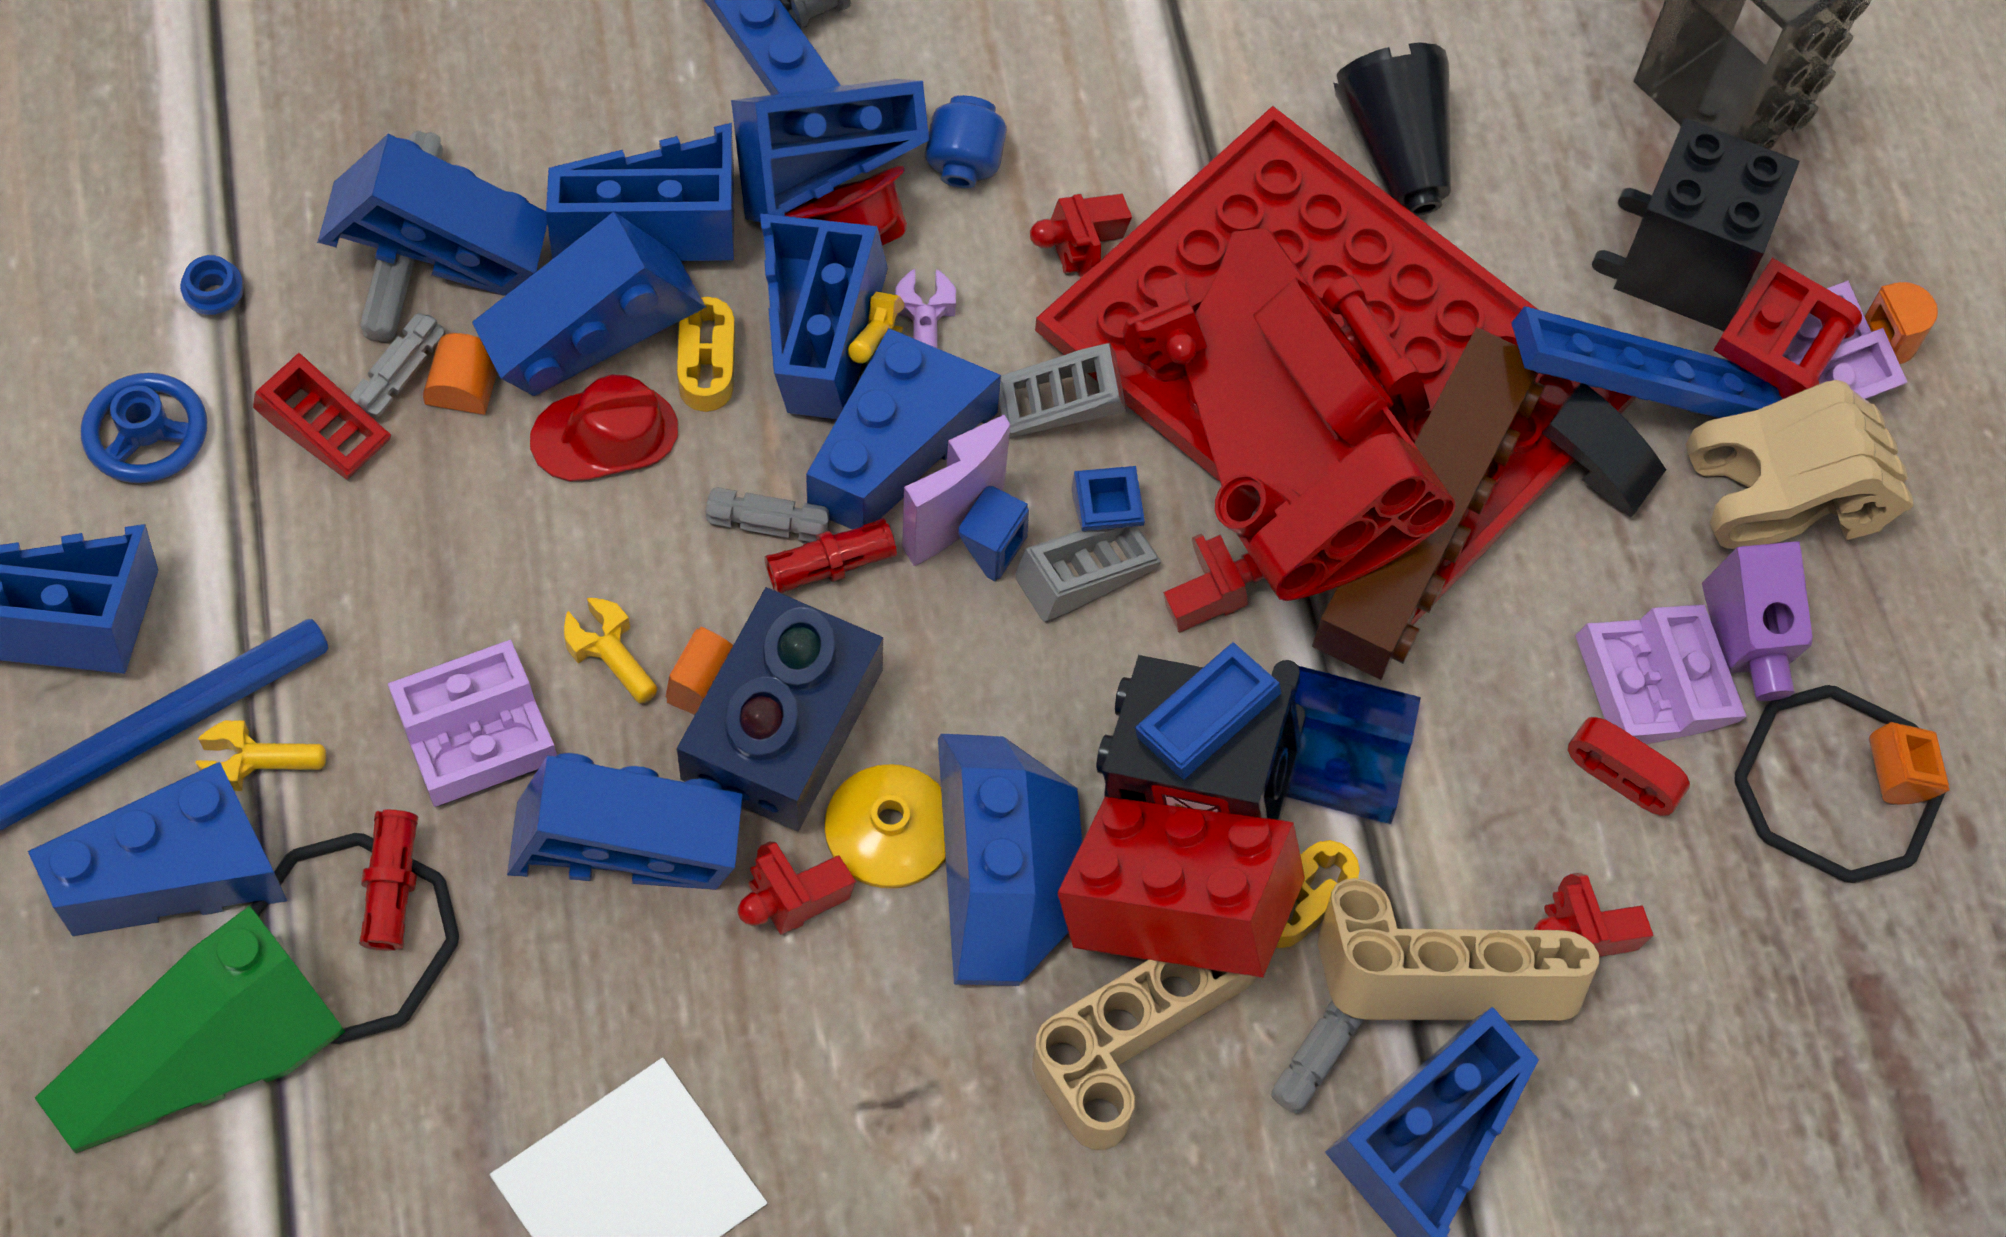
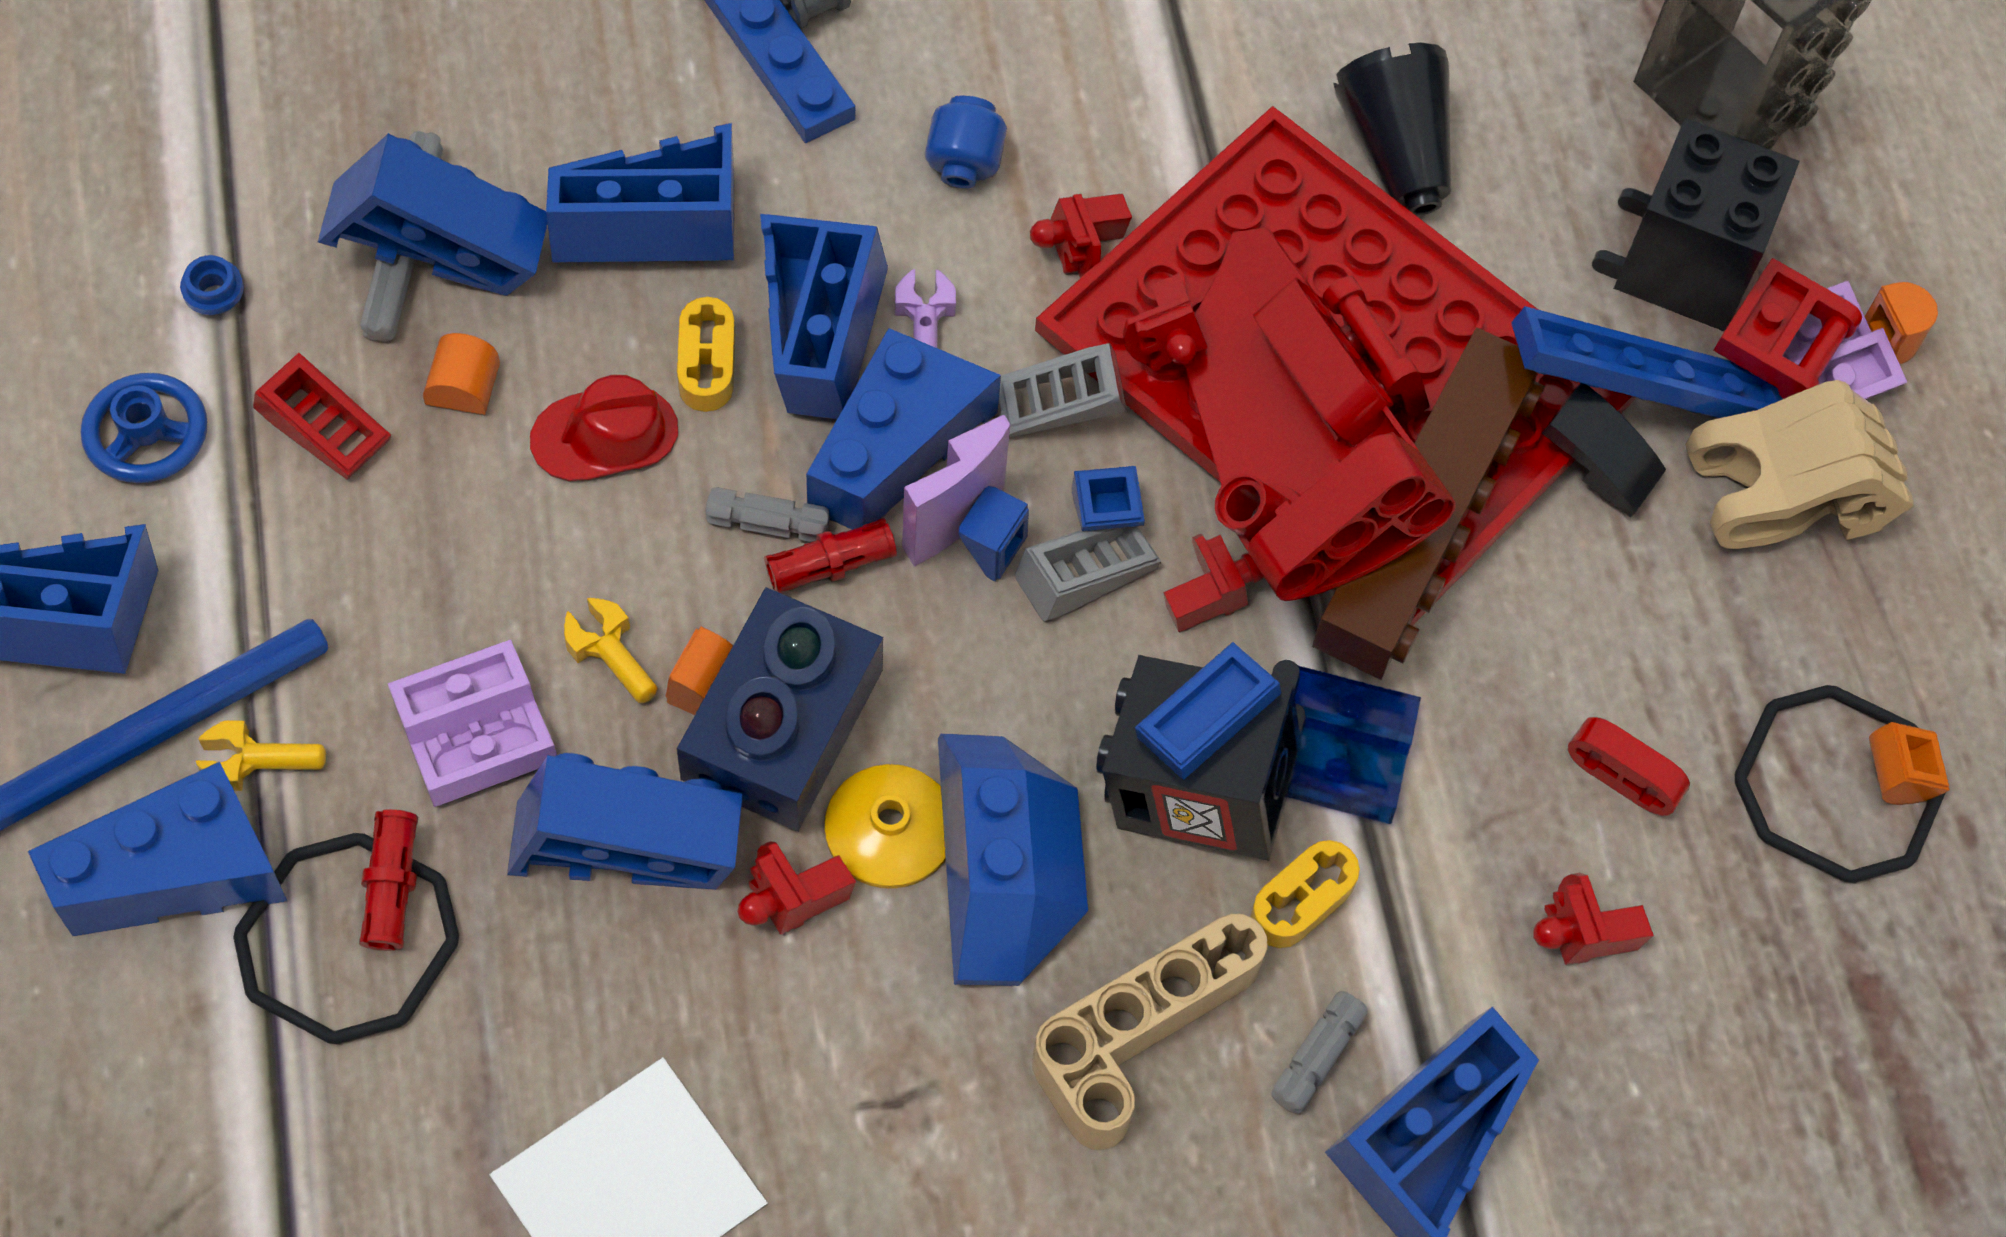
green wedge [35,906,346,1153] -> none
light grey axle [350,313,445,419] -> none
blue wedge [472,212,706,396] -> none
blue wedge [731,79,929,222] -> none
red piece [784,166,907,246] -> none
yellow bar [848,292,905,363] -> none
red brick [1057,797,1305,978] -> none
tan beam [1318,878,1599,1021] -> none
lavender slope [1575,605,1746,744] -> none
medium lavender torso [1702,541,1813,701] -> none

